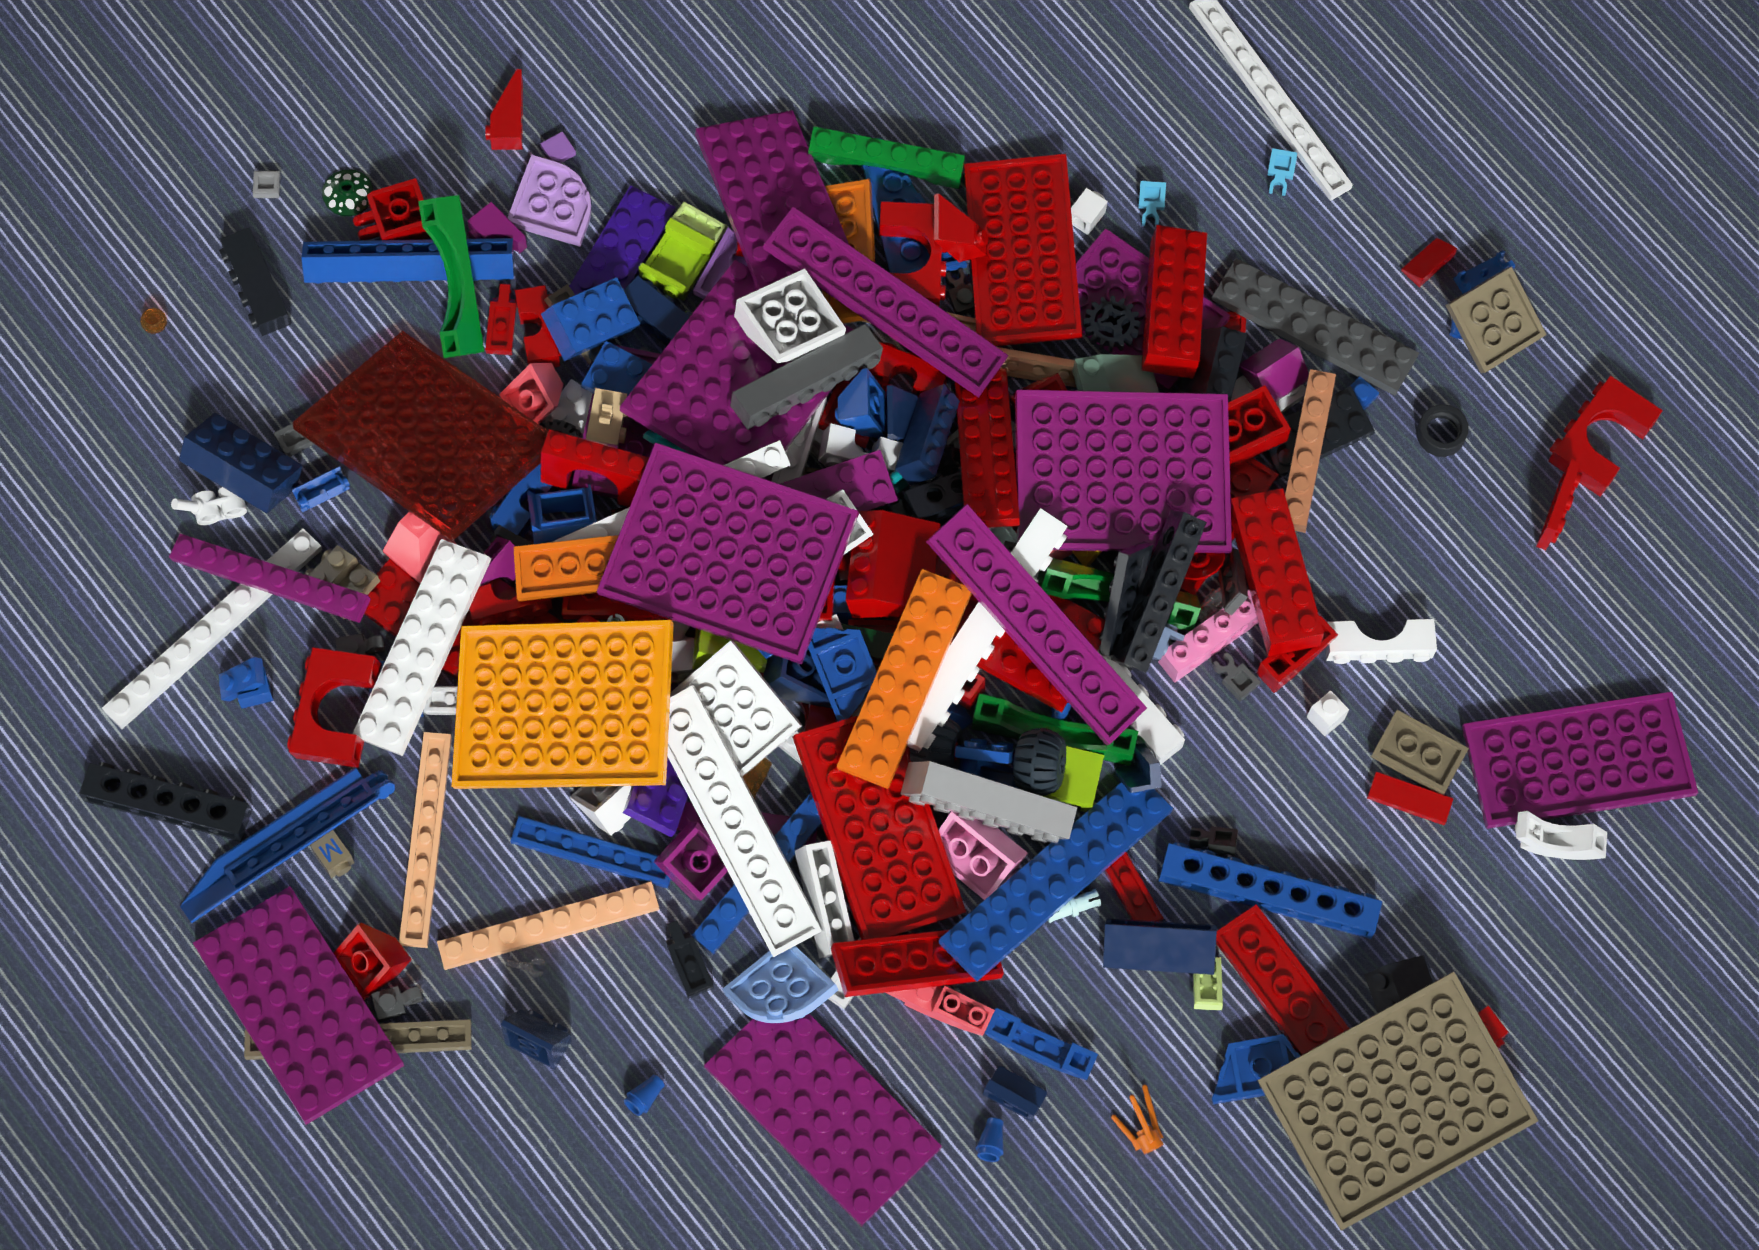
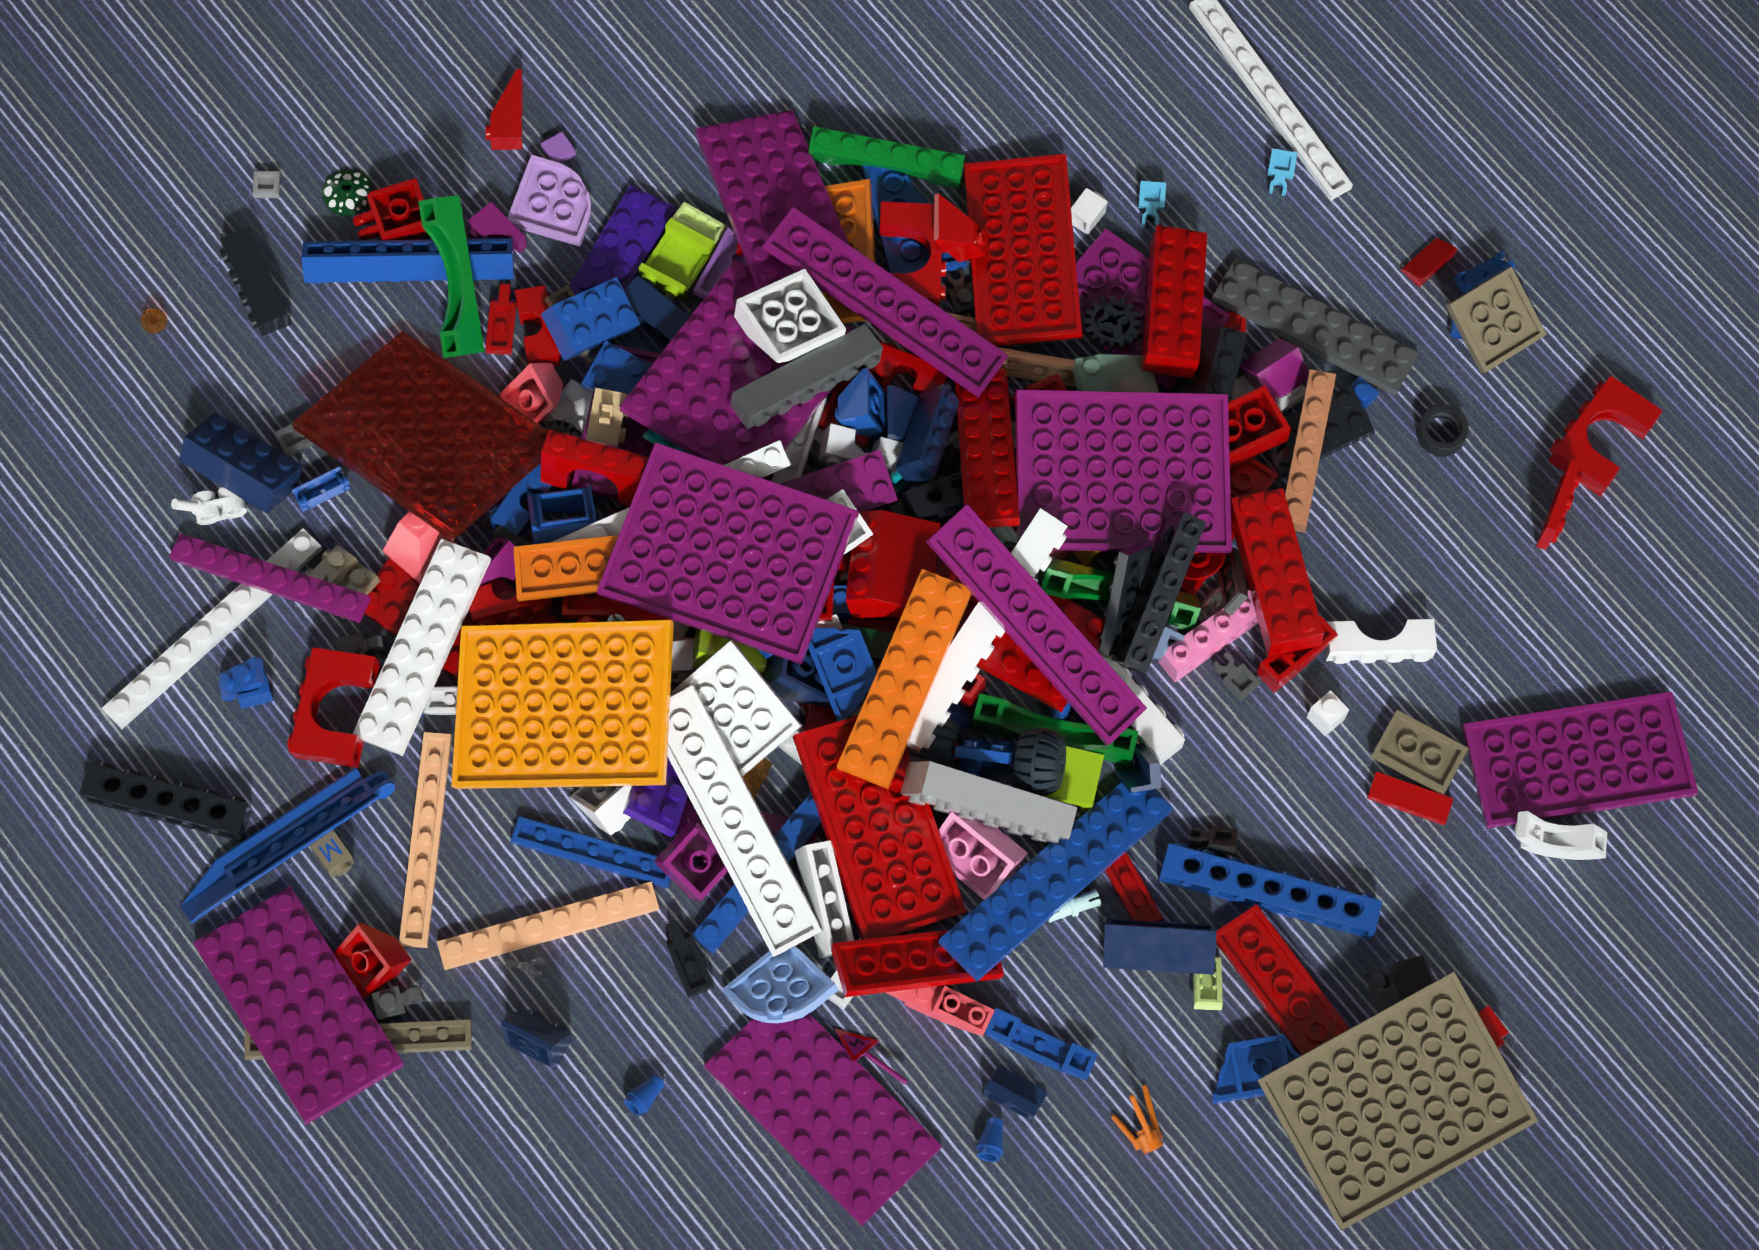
none -> magenta piece [834,1028,907,1084]

